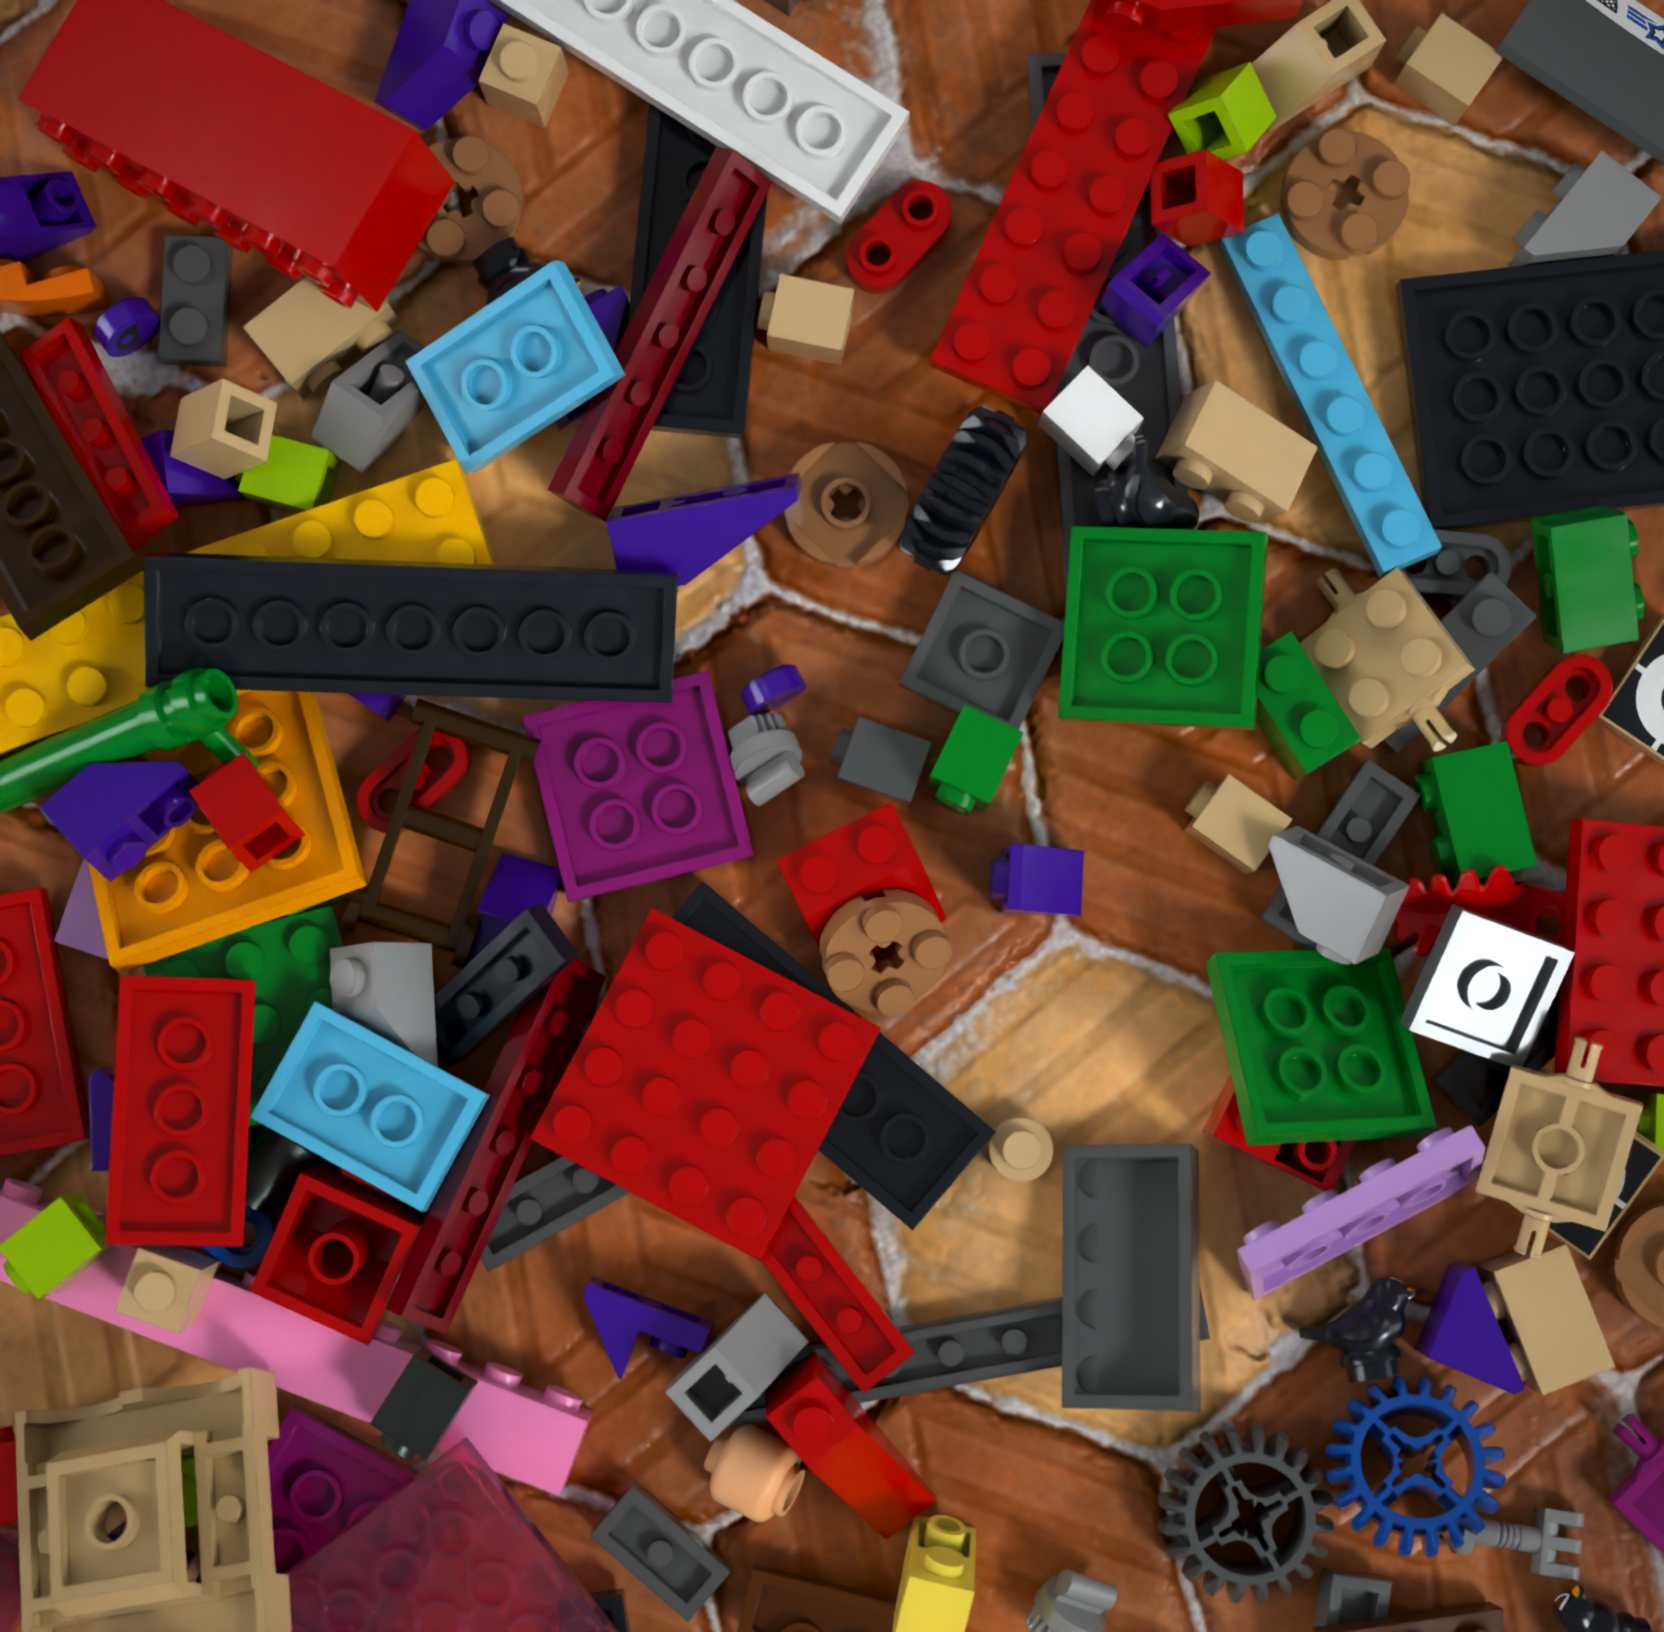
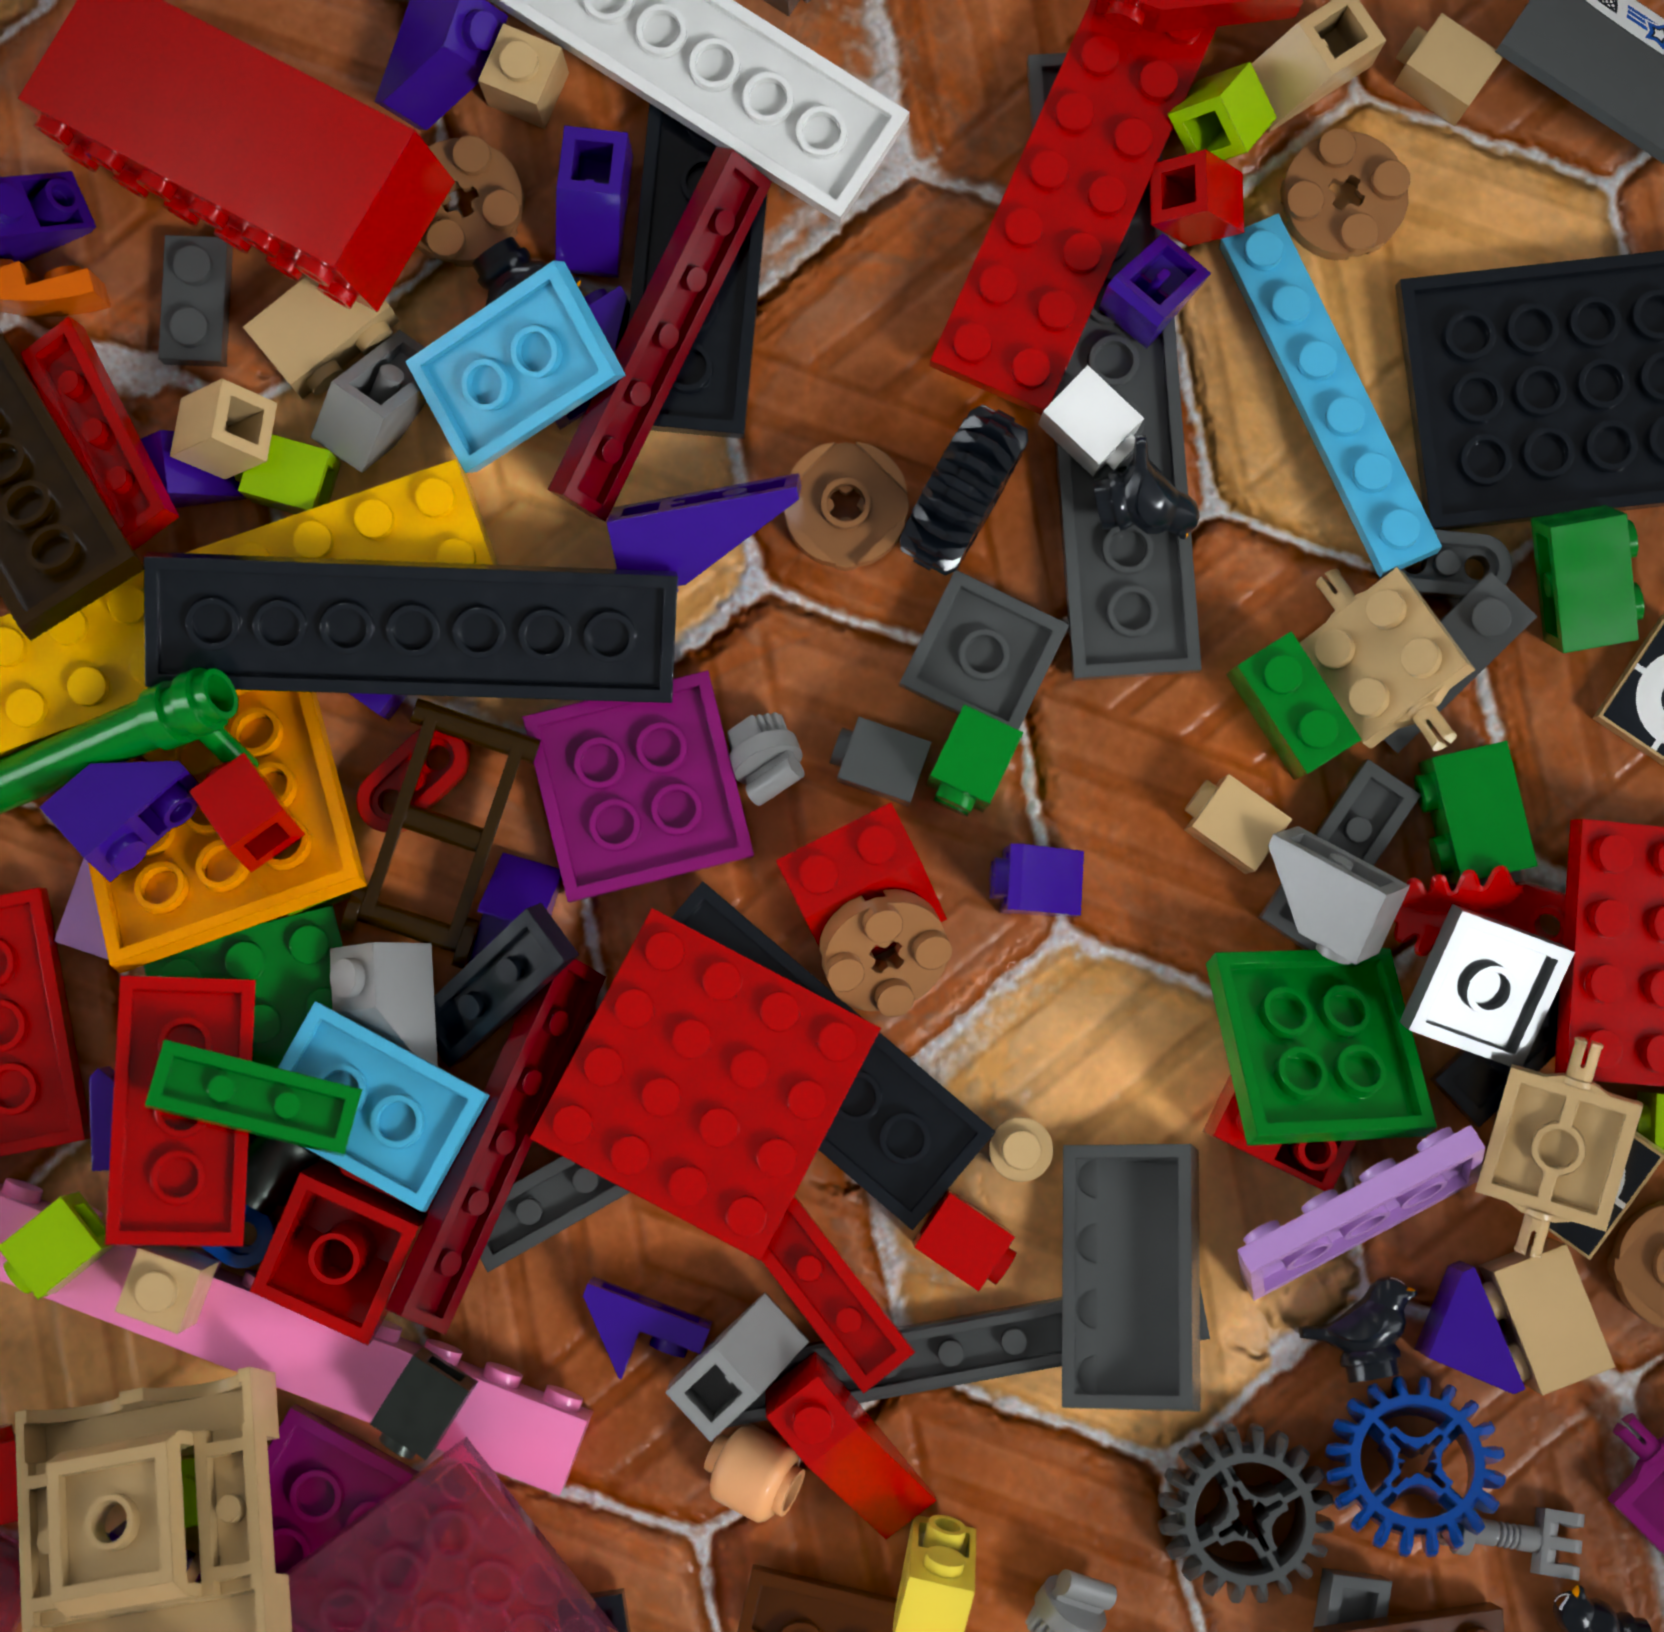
dark purple tile [94,297,160,357] -> none
dark grey plate [590,1481,732,1622] -> none
dark purple tile [740,664,807,716] -> none
tan brick [758,274,855,365] -> none
red plate [846,181,952,294] -> none
green plate [1058,526,1268,730] -> none
tan brick [1156,380,1318,523] -> none
red plate [1501,655,1613,767] -> none
light grey slope [1508,151,1662,267] -> none
none -> green plate [145,1039,362,1157]
none -> dark purple slope [555,125,634,278]
none -> red brick [912,1189,1017,1291]

